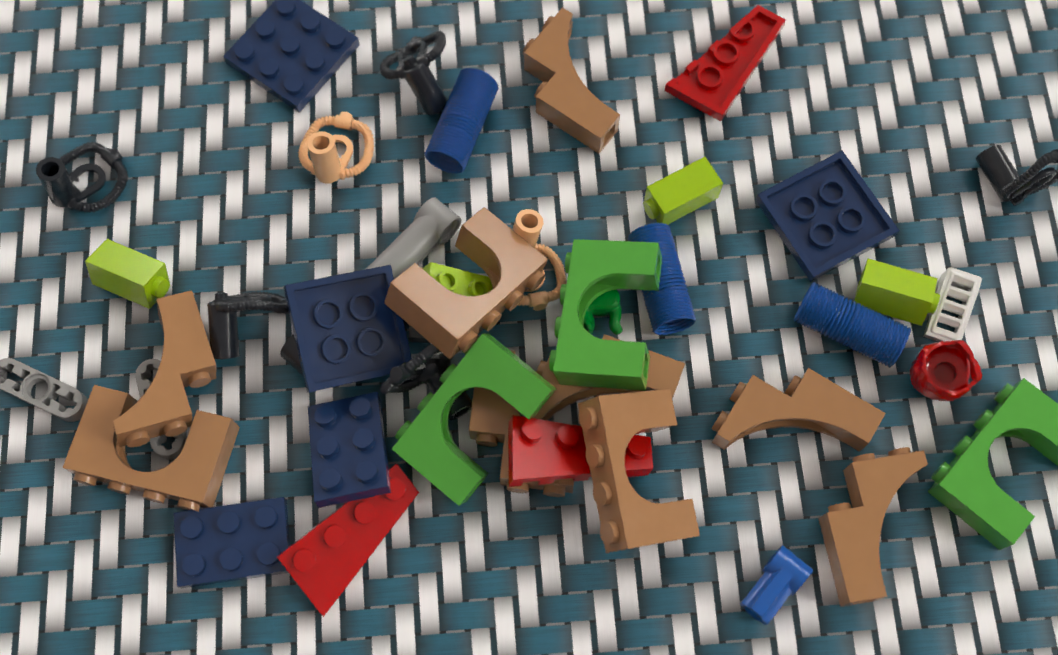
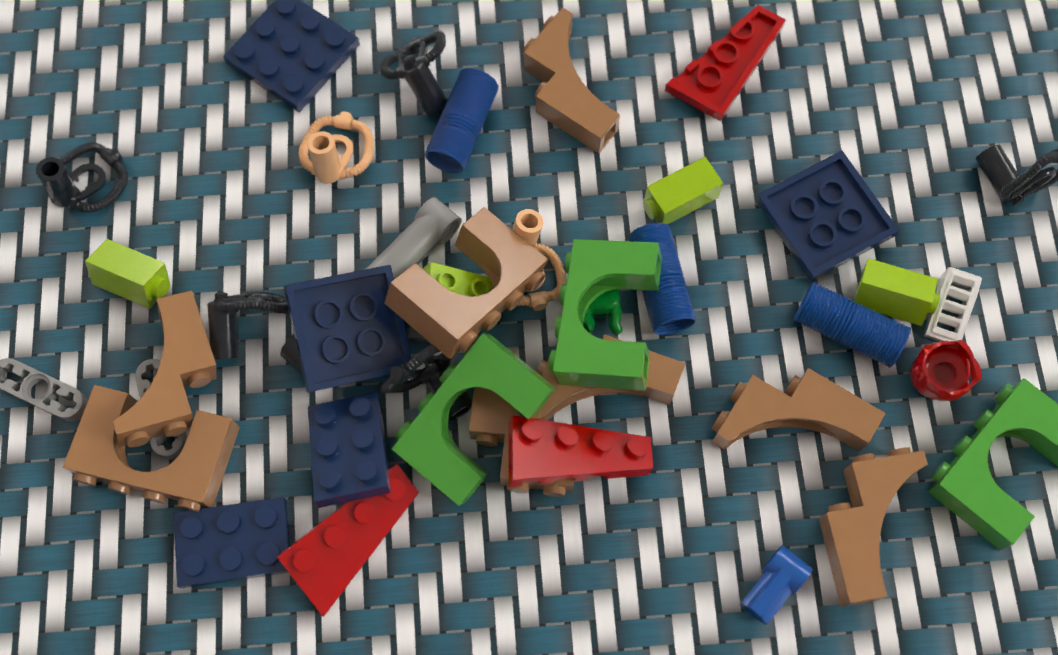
medium nougat arch [578,389,700,553] -> none

